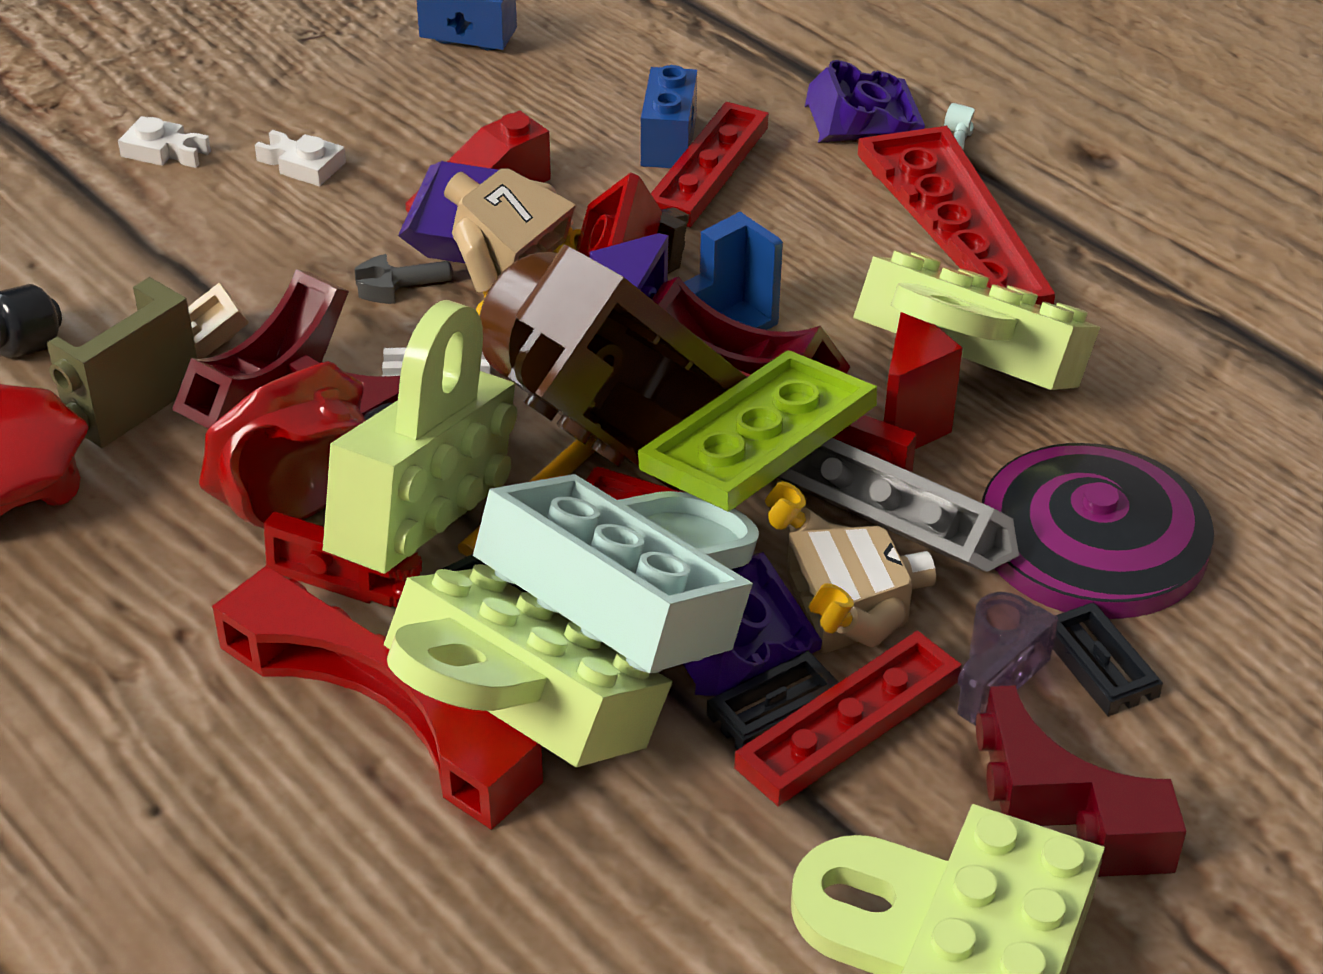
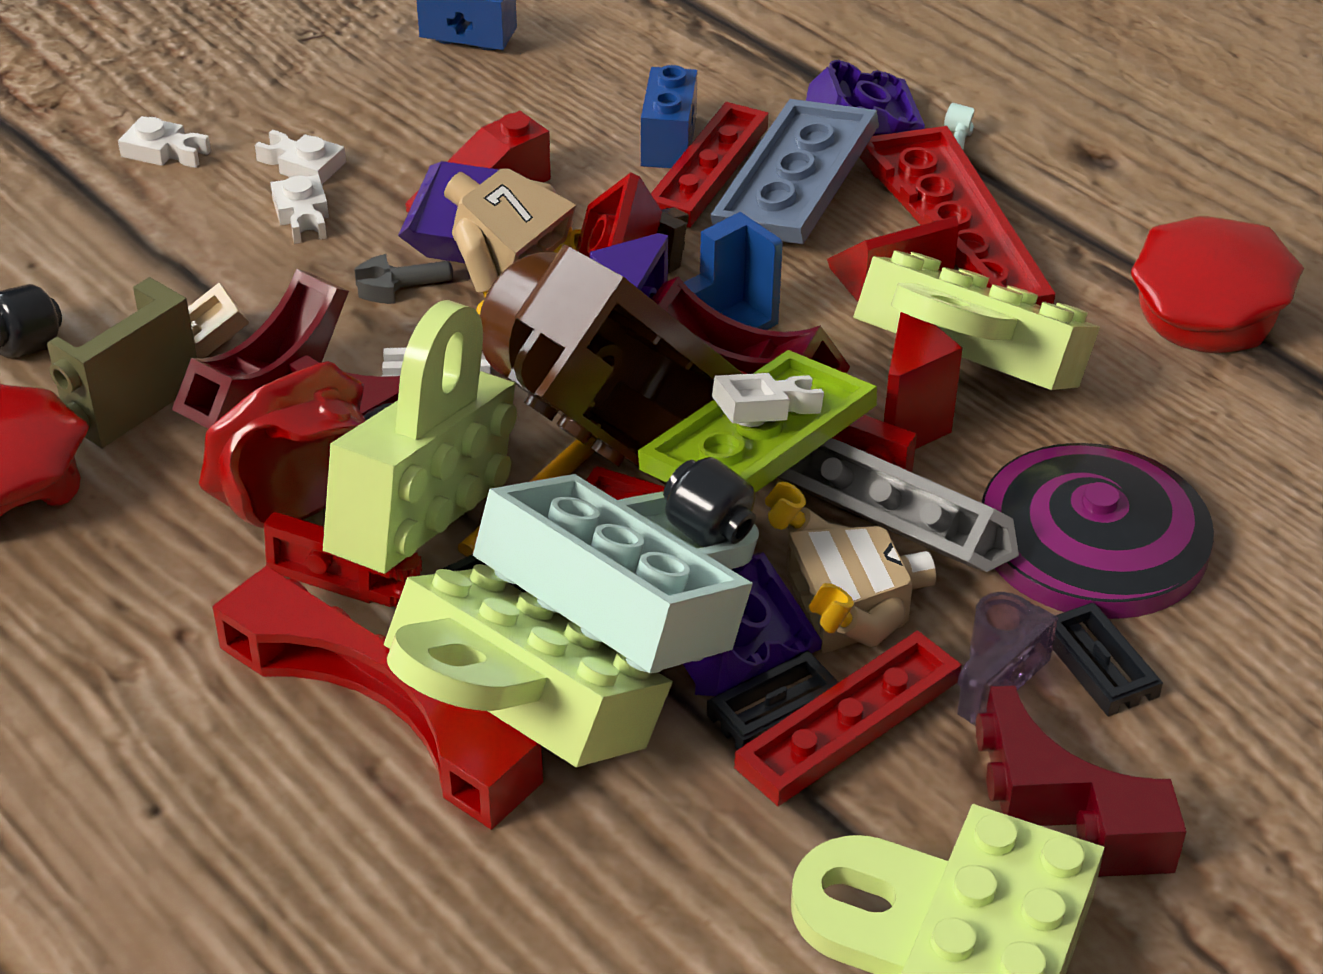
none -> white plate [270,175,329,244]
none -> black head [663,457,756,547]
none -> sand blue plate [711,99,879,244]
none -> white plate [712,373,824,427]
none -> red slope [827,216,959,302]
none -> red piece [1131,216,1304,353]

